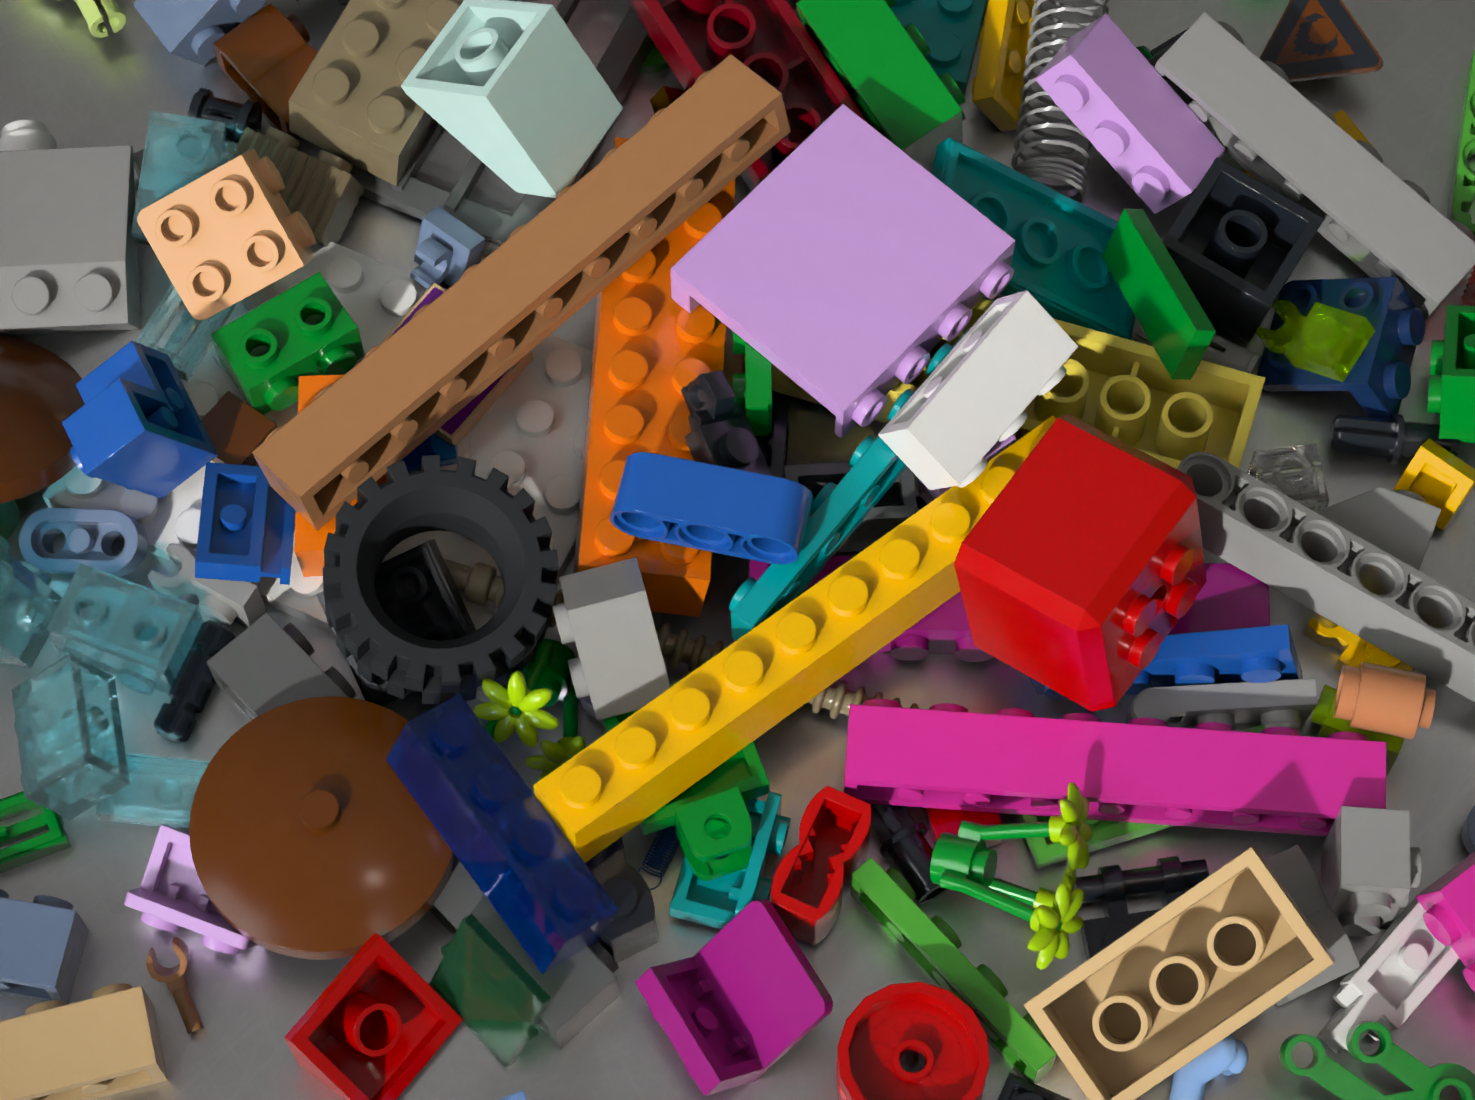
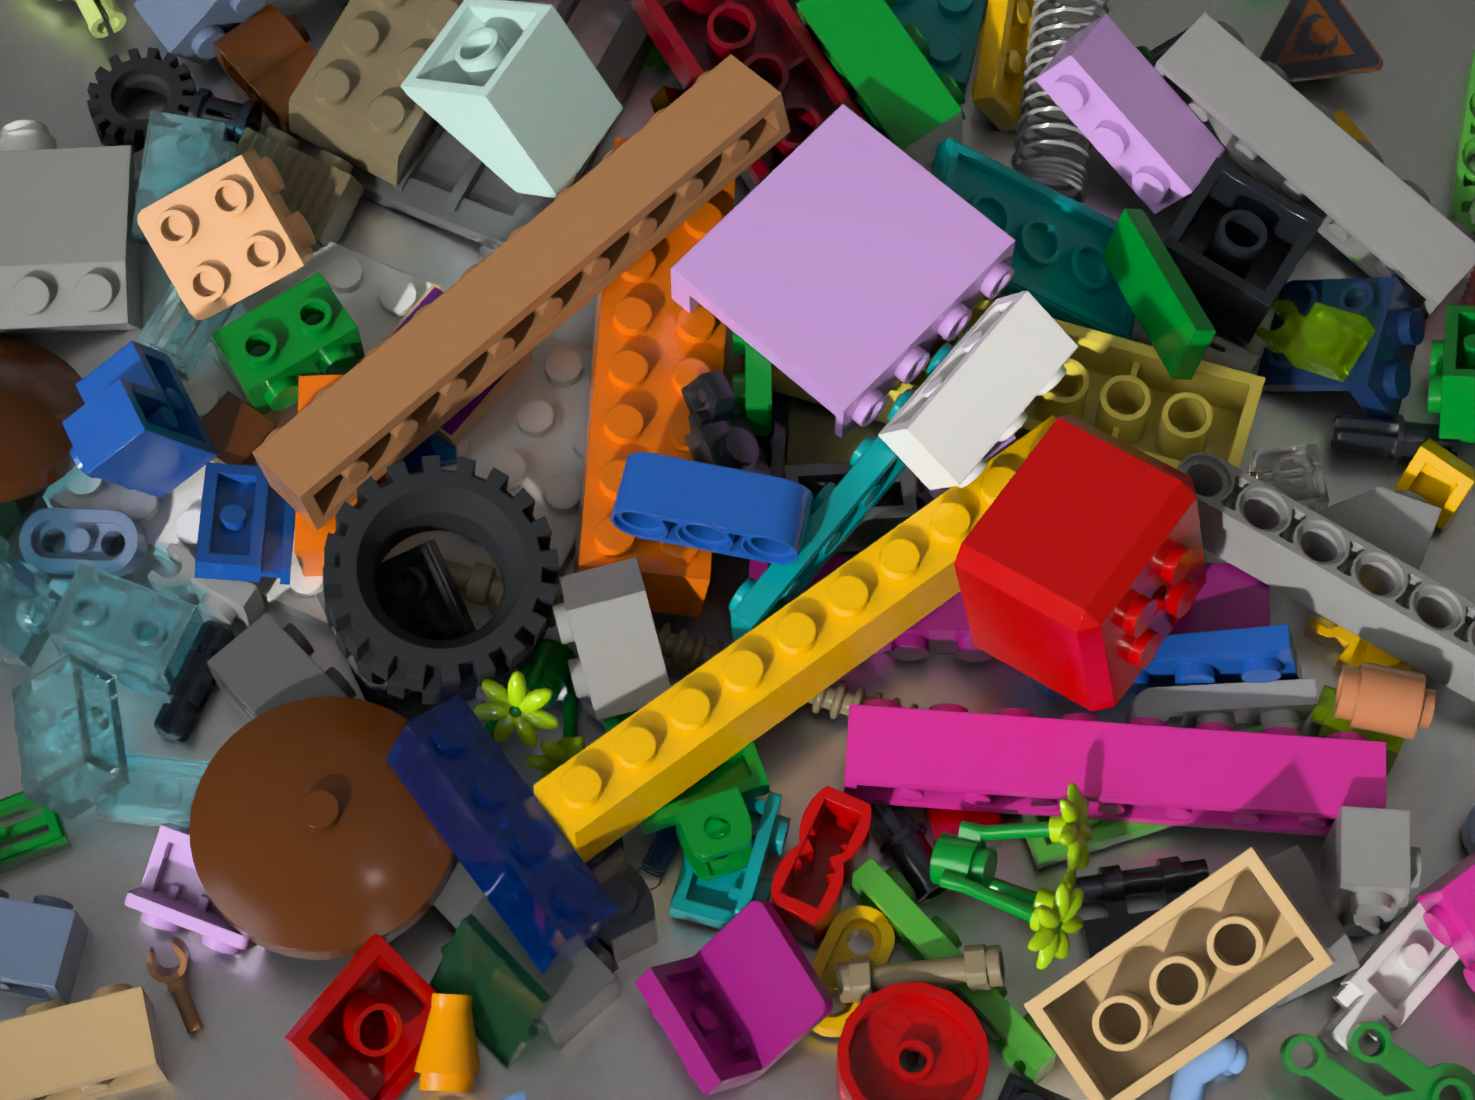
sand blue tile [410,206,486,289] -> none
none -> black tyre [87,47,197,154]
none -> light orange cone [414,993,482,1092]
none -> yellow plate [811,905,895,1037]
none -> dark tan bar [836,944,1005,1004]

